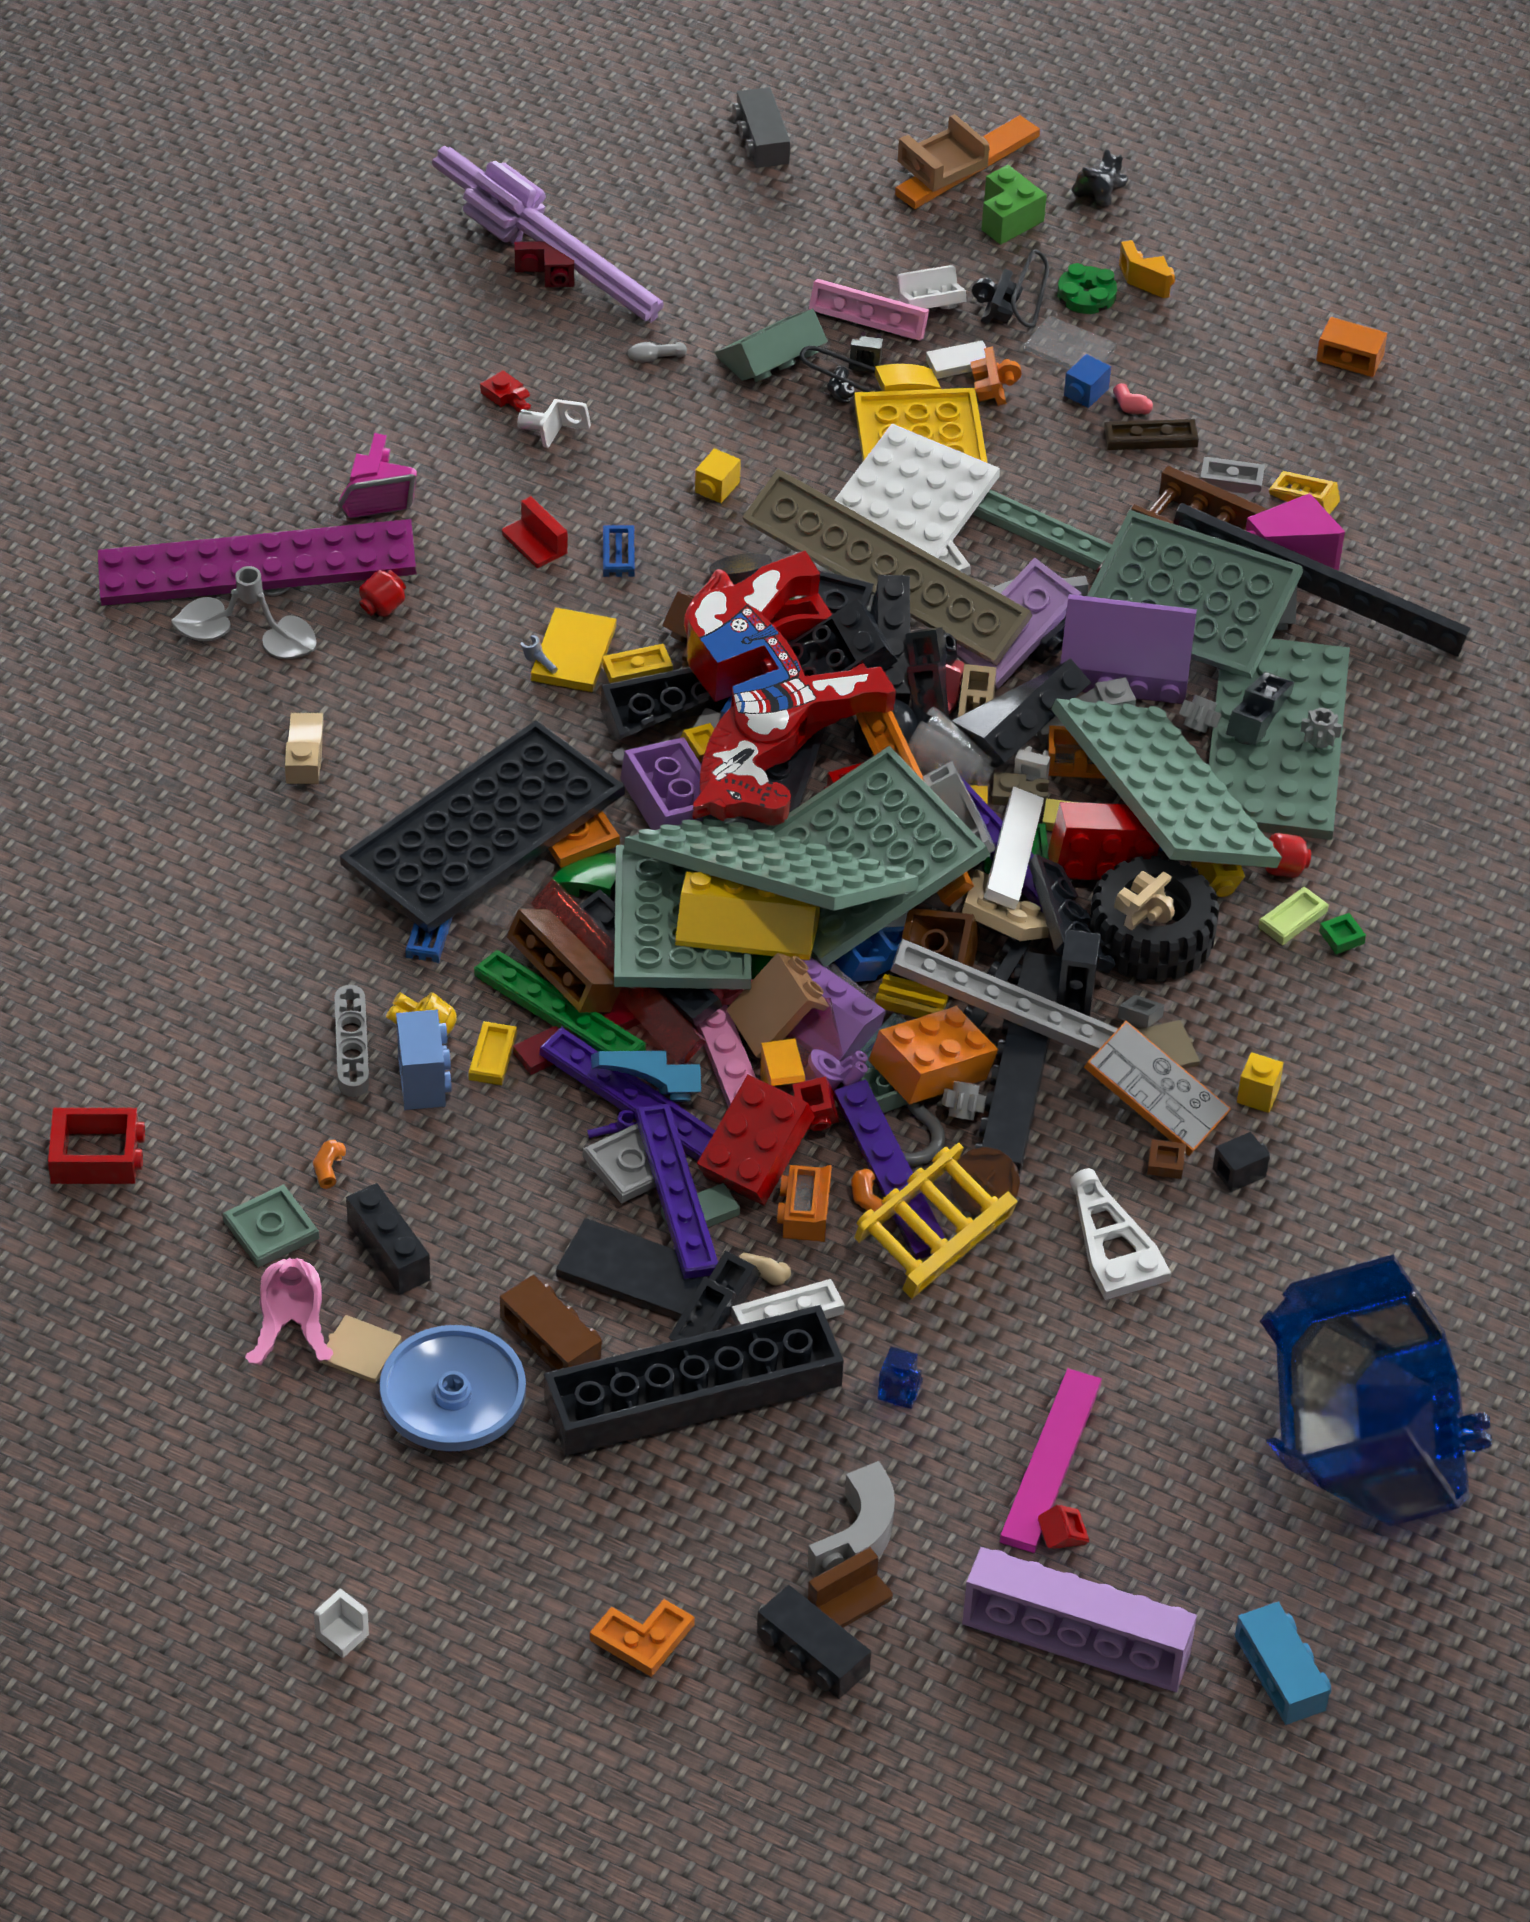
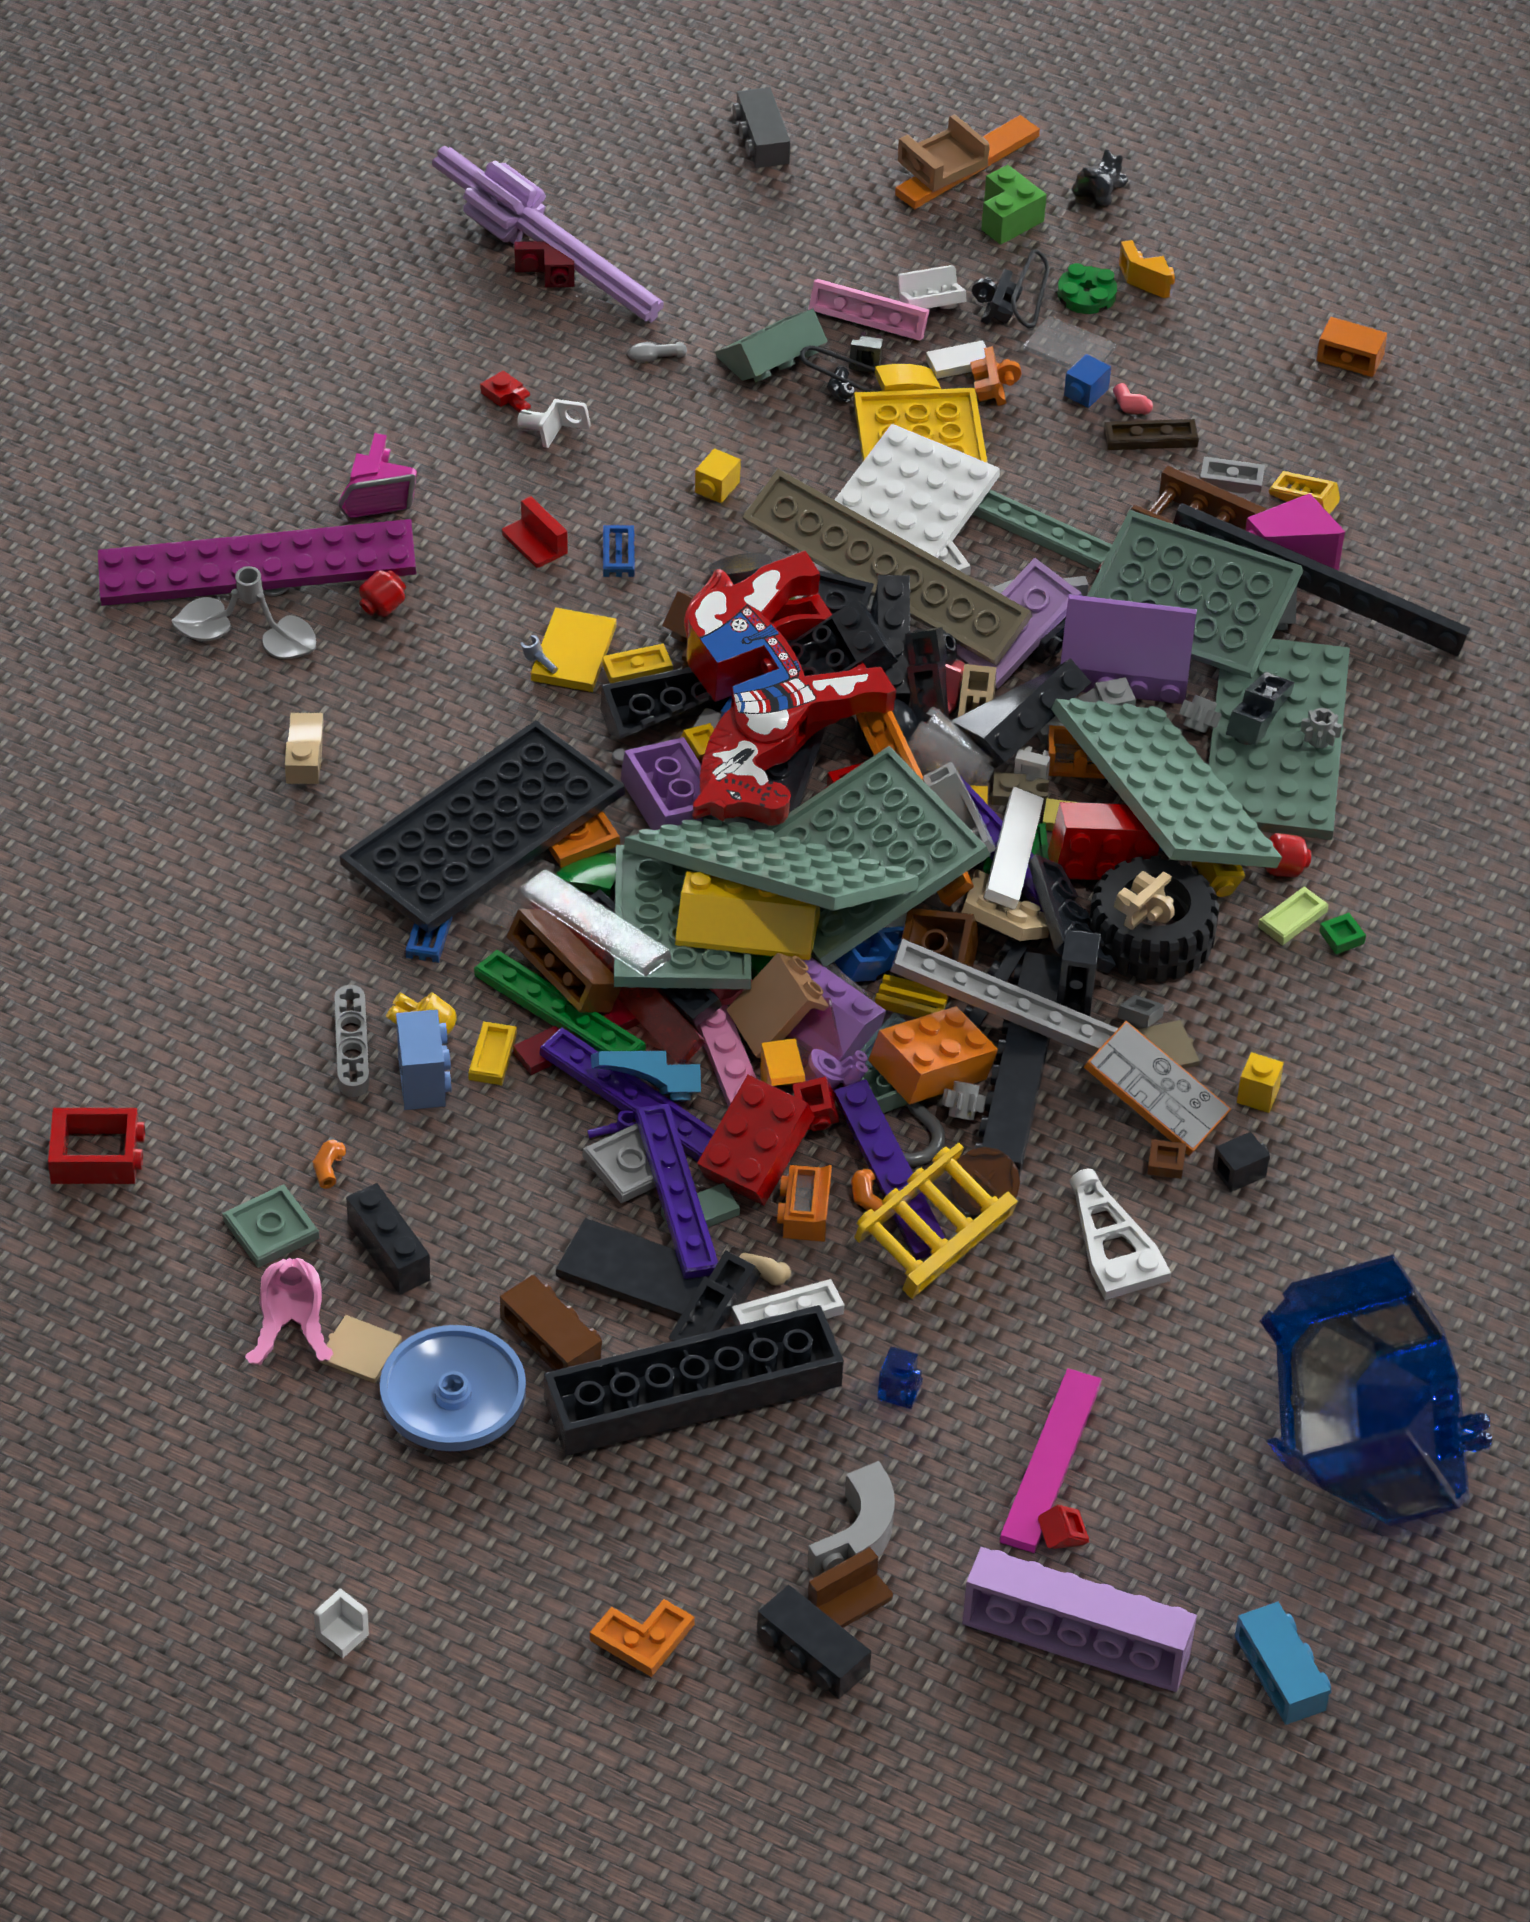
none -> clear tile [520,869,671,977]

